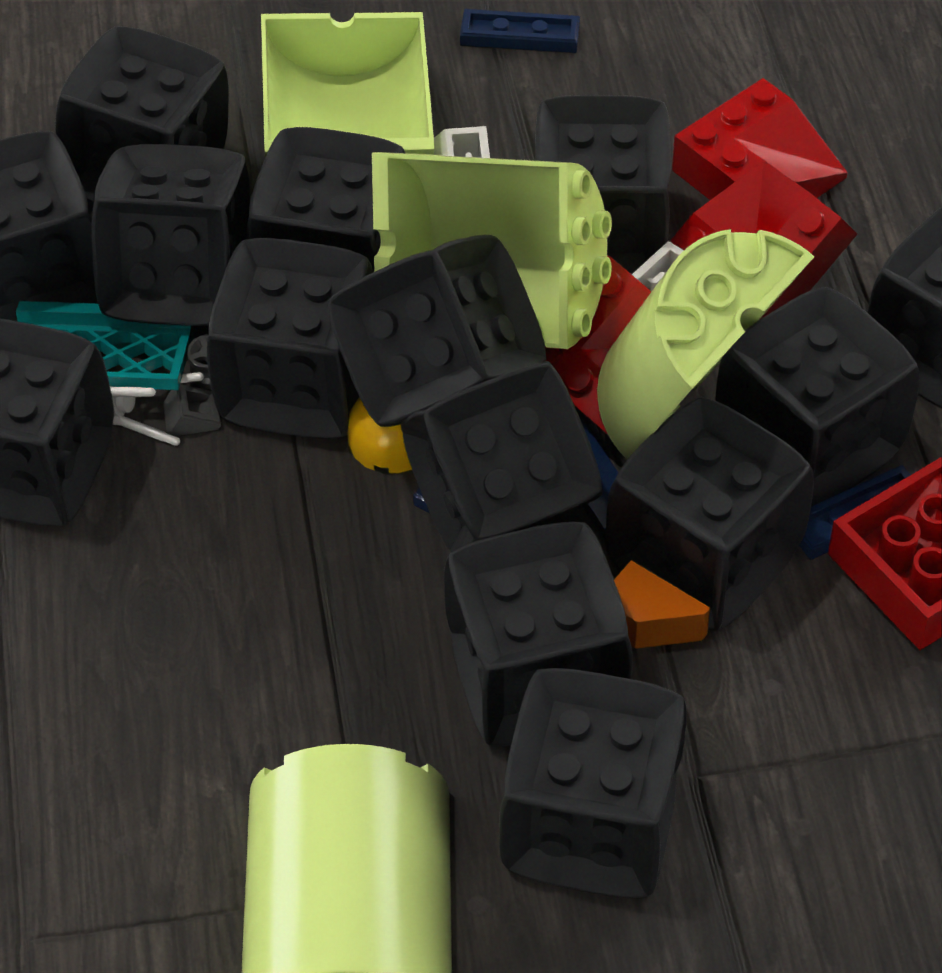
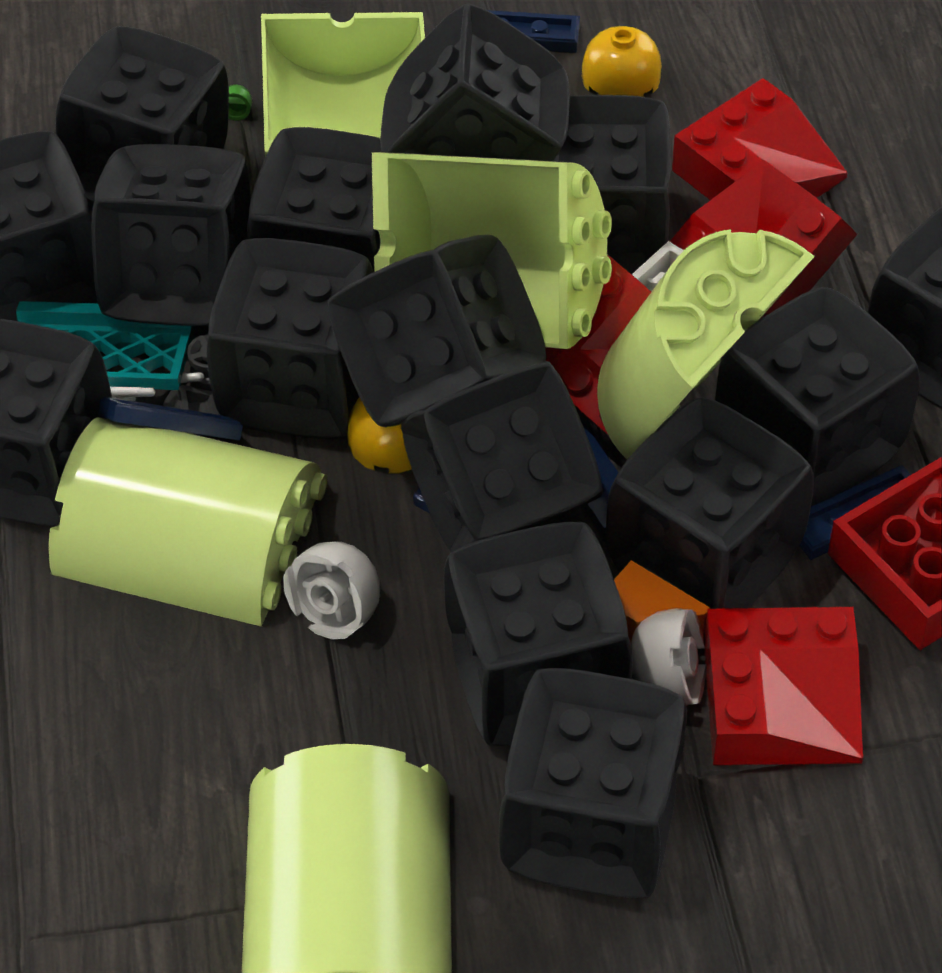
none -> yellowish green cylinder [49,417,327,627]
none -> dark blue tile [98,397,243,441]
none -> bright green hinge [228,84,252,121]
none -> white cylinder [283,542,380,639]
none -> black piece [380,4,570,162]
none -> yellow cylinder [582,26,662,97]
none -> white cylinder [631,608,706,706]
none -> red slope [704,607,863,765]

